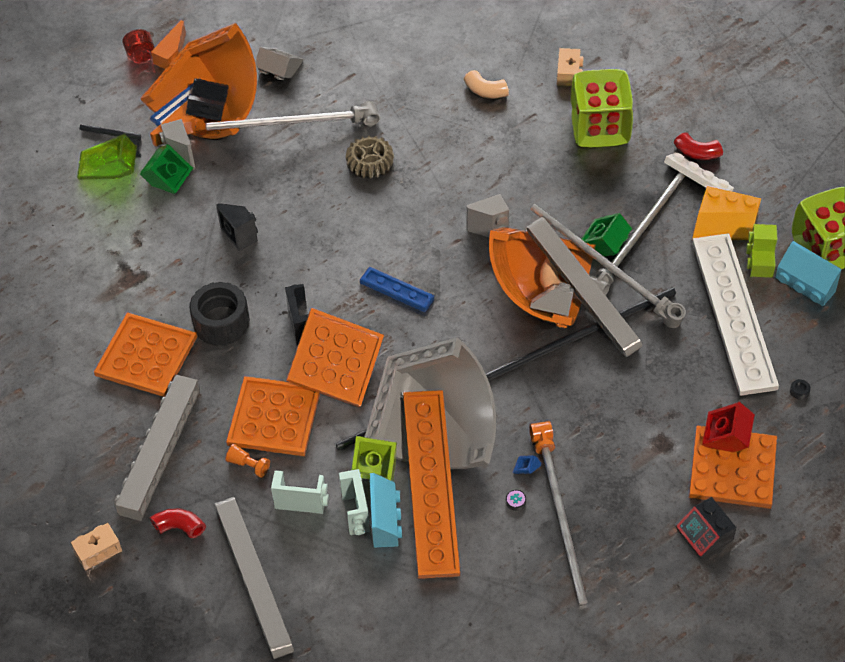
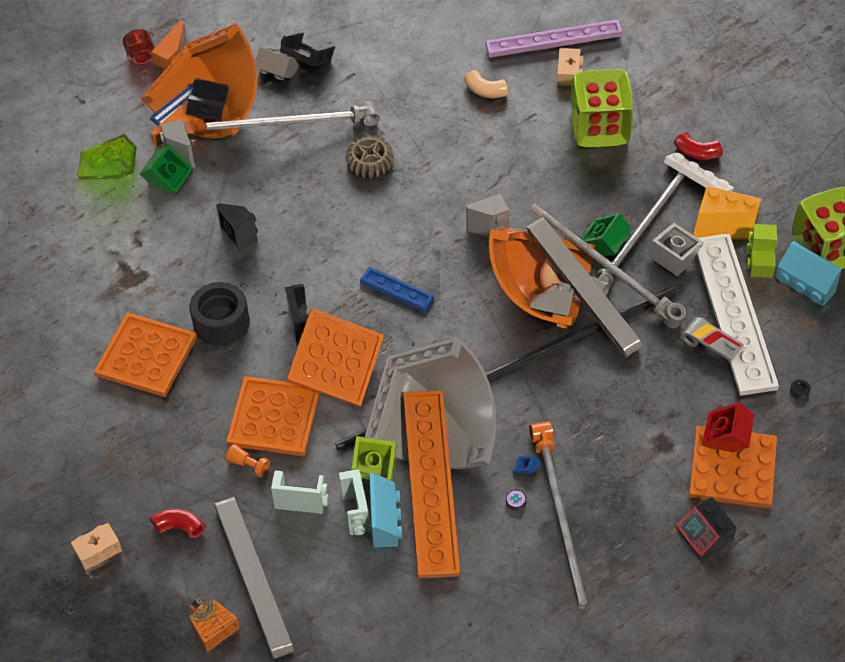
black piece [79,124,141,157] -> none
light grey brick [115,375,200,521] -> none
none -> orange torso [189,599,240,652]
none -> black panel [280,31,335,67]
none -> lavender plate [486,19,623,58]
none -> light grey slope [647,223,704,276]
none -> light grey door [681,317,744,362]

